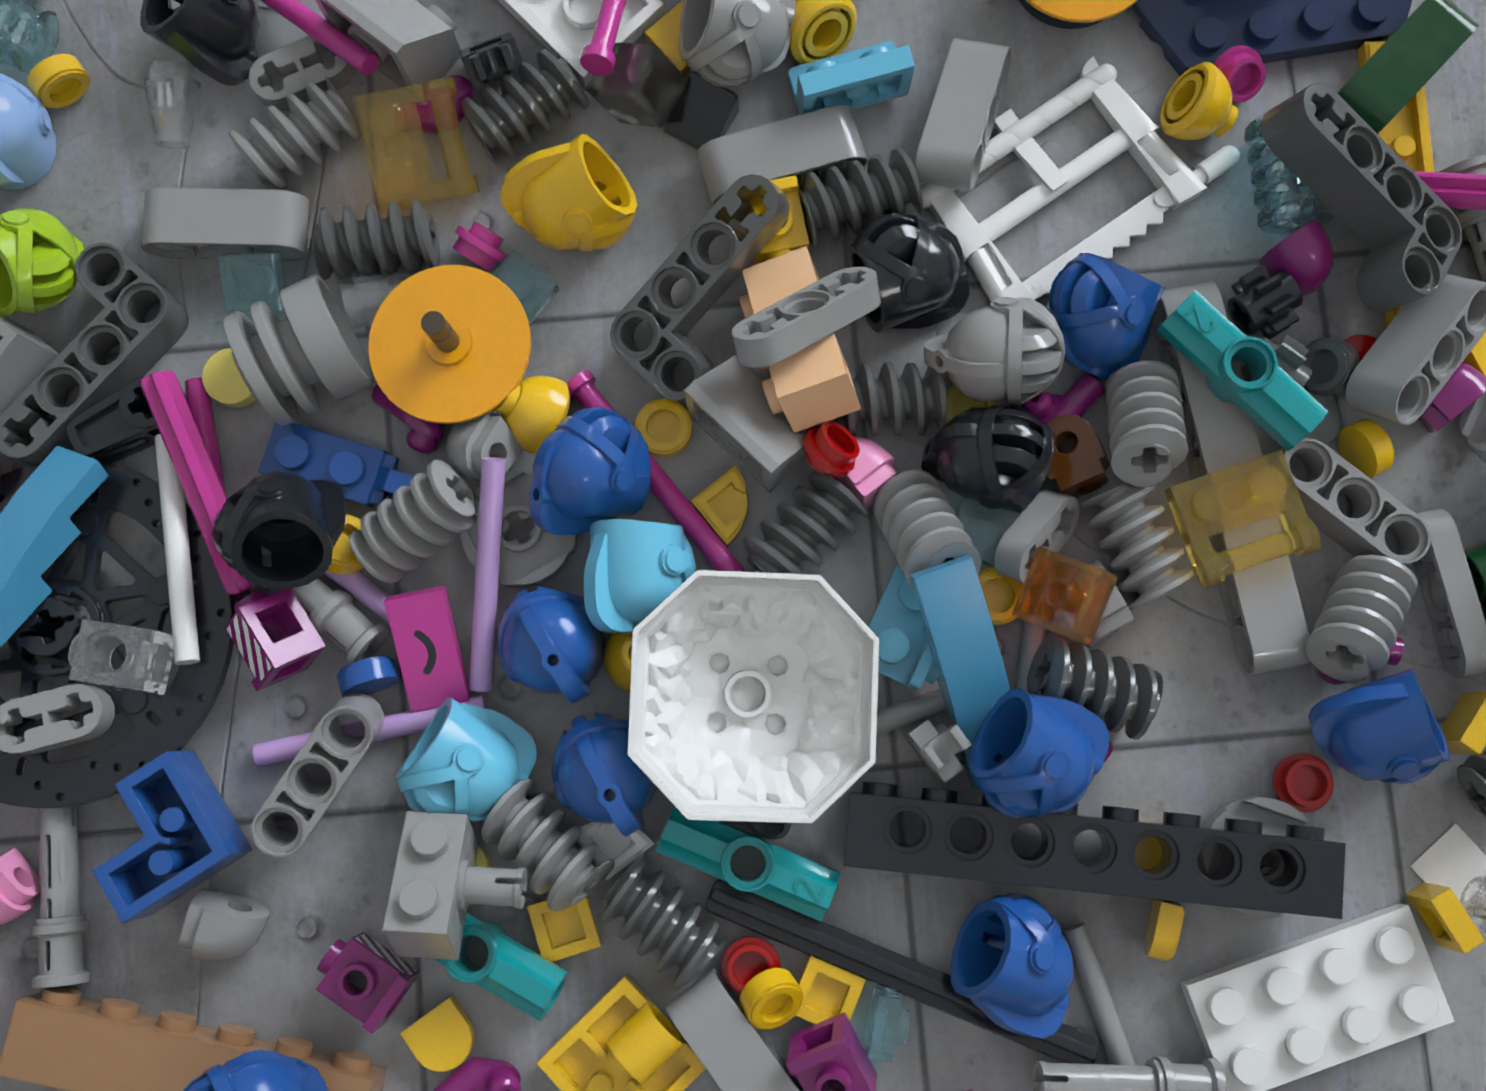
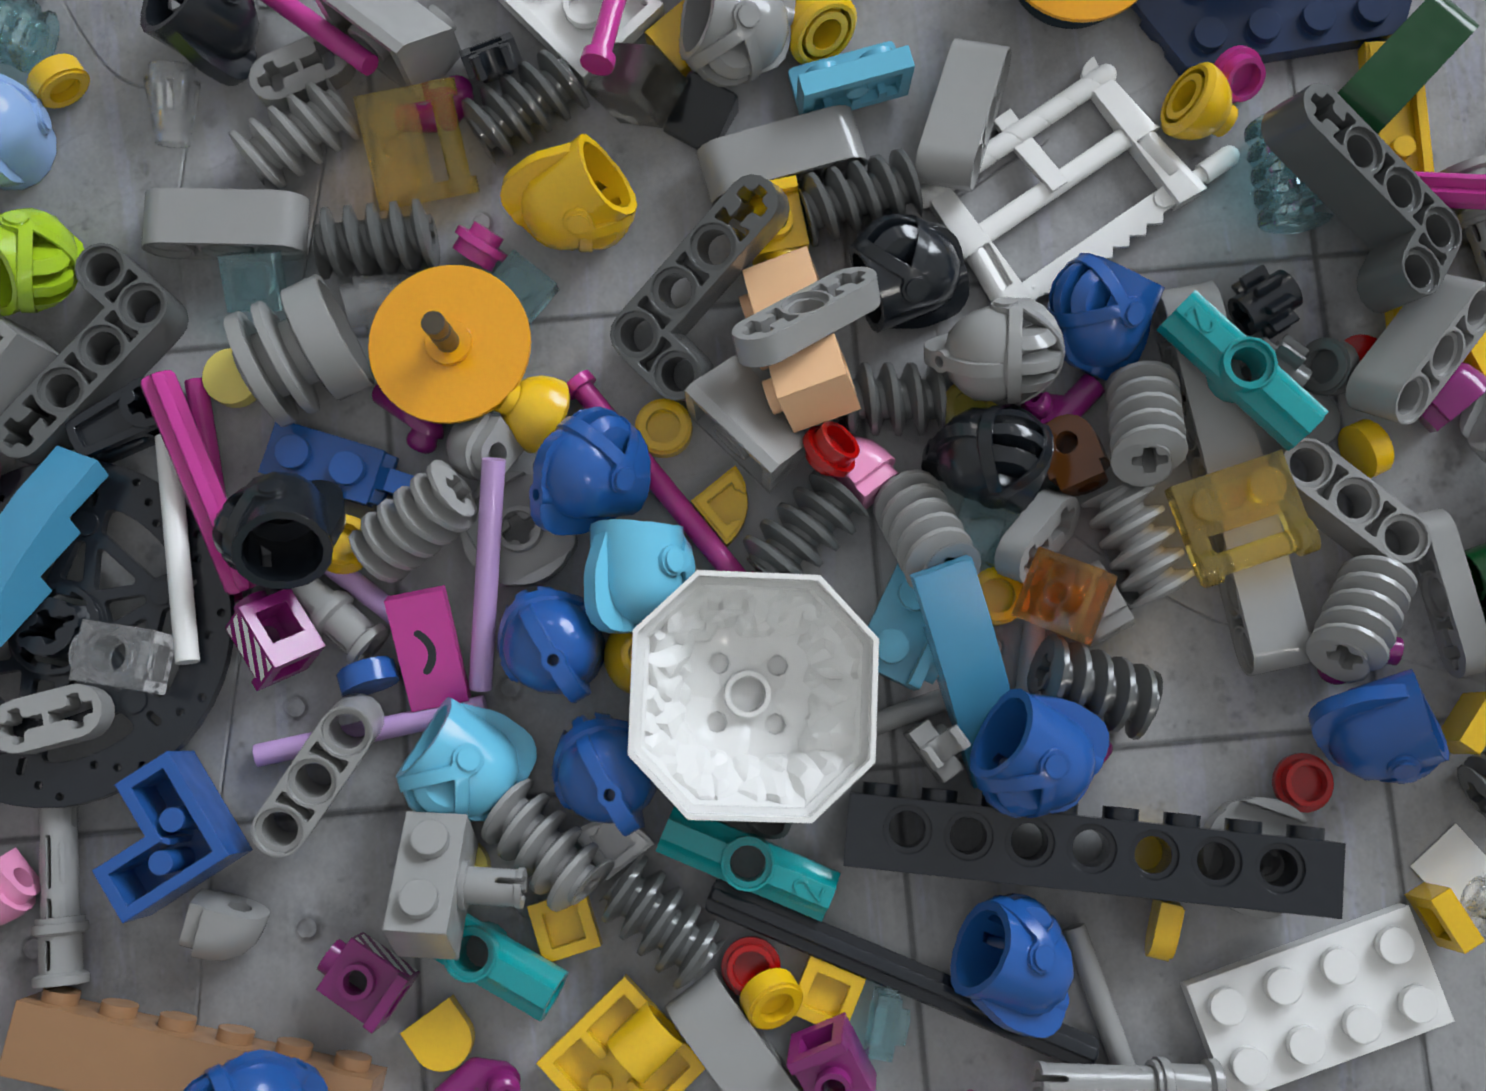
magenta piece [1259,220,1334,296] -> none

